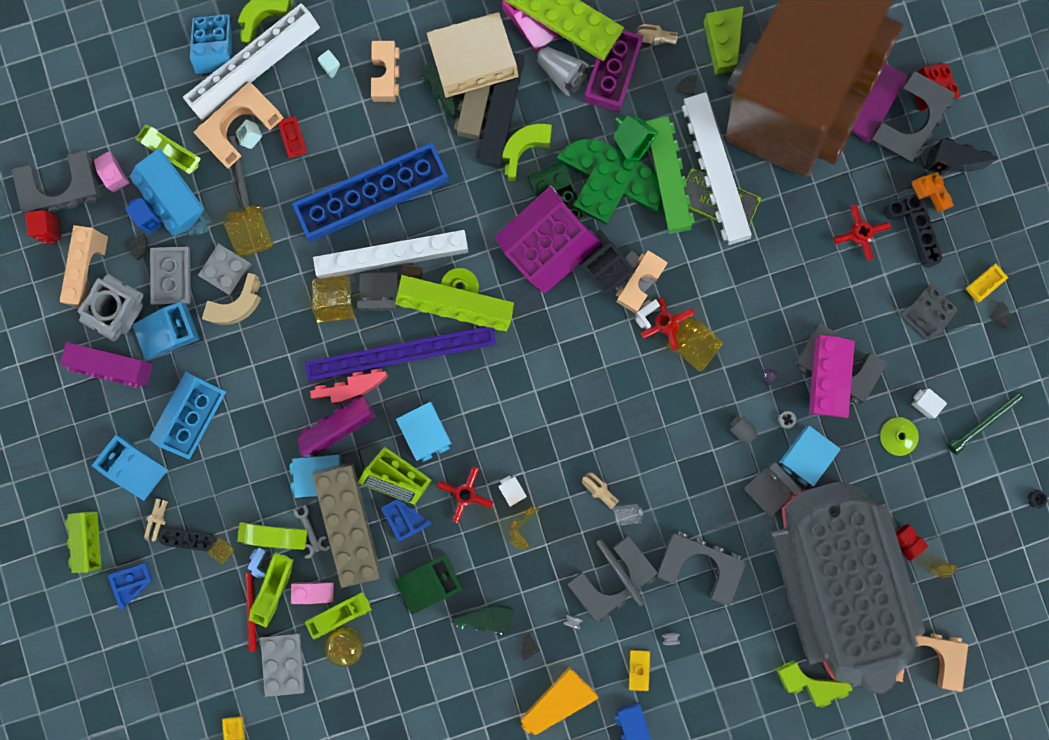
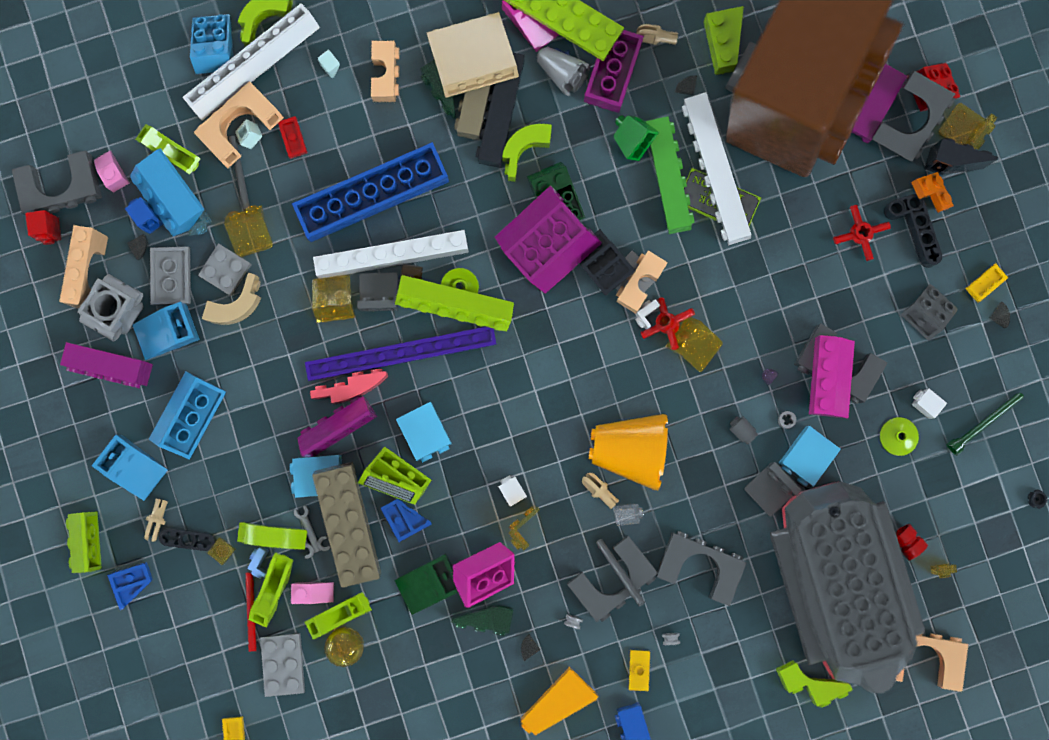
red bar [437,466,494,523] -> none
green plate [556,139,661,225] -> none
none -> dark pink slope [453,542,514,608]
none -> light orange cone [588,414,668,491]
none -> clear yellow bracket [939,103,997,150]

